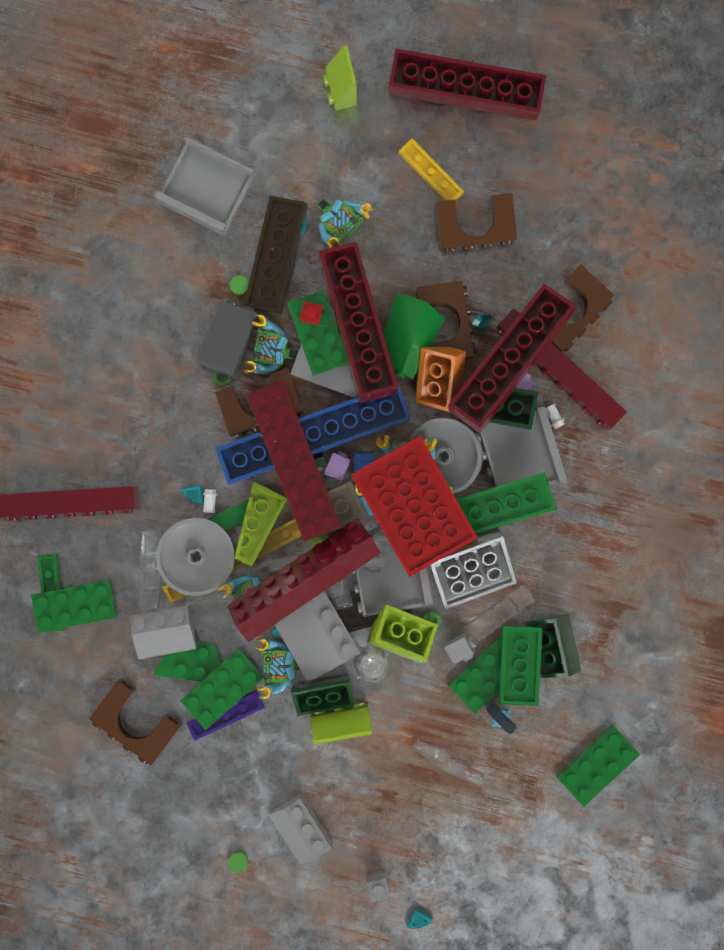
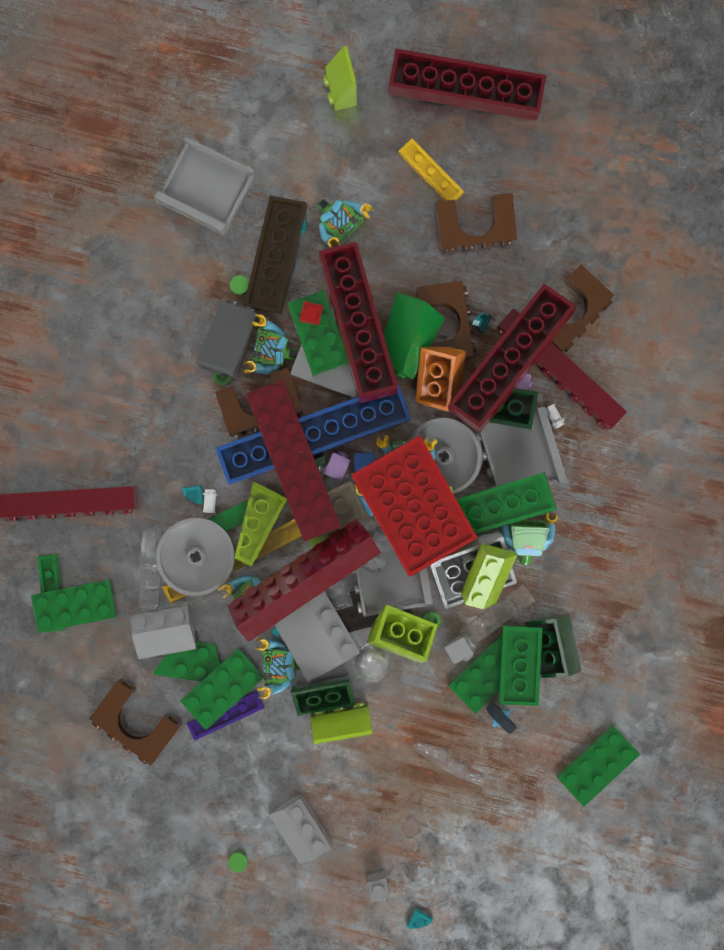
none -> lime slope [461,544,518,609]
none -> torso [500,512,558,565]

